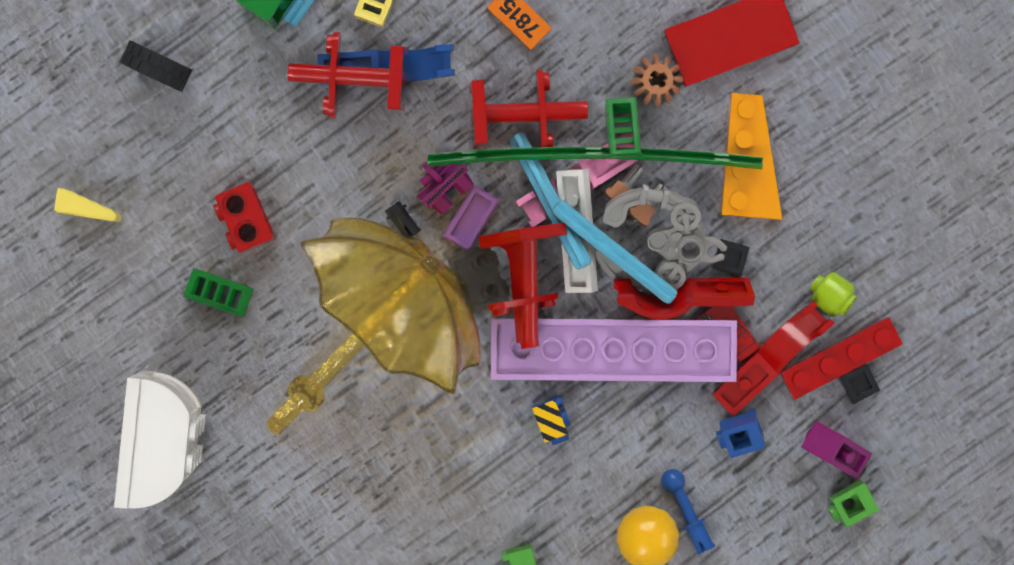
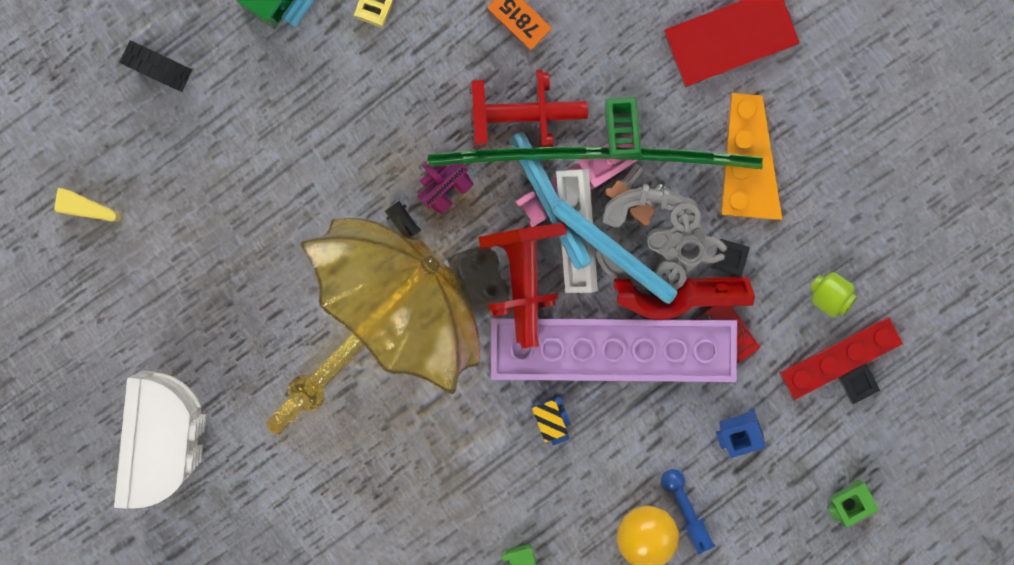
green slope [183,268,254,317] -> none
red brick [213,182,276,253] -> none
red piece [287,32,408,118] -> none
blue piece [317,44,455,86] -> none
medium lavender tile [442,185,500,252] -> none
nougat gear [630,54,683,107] -> none
red piece [712,301,835,416] -> none
magenta slope [801,421,872,479] -> none

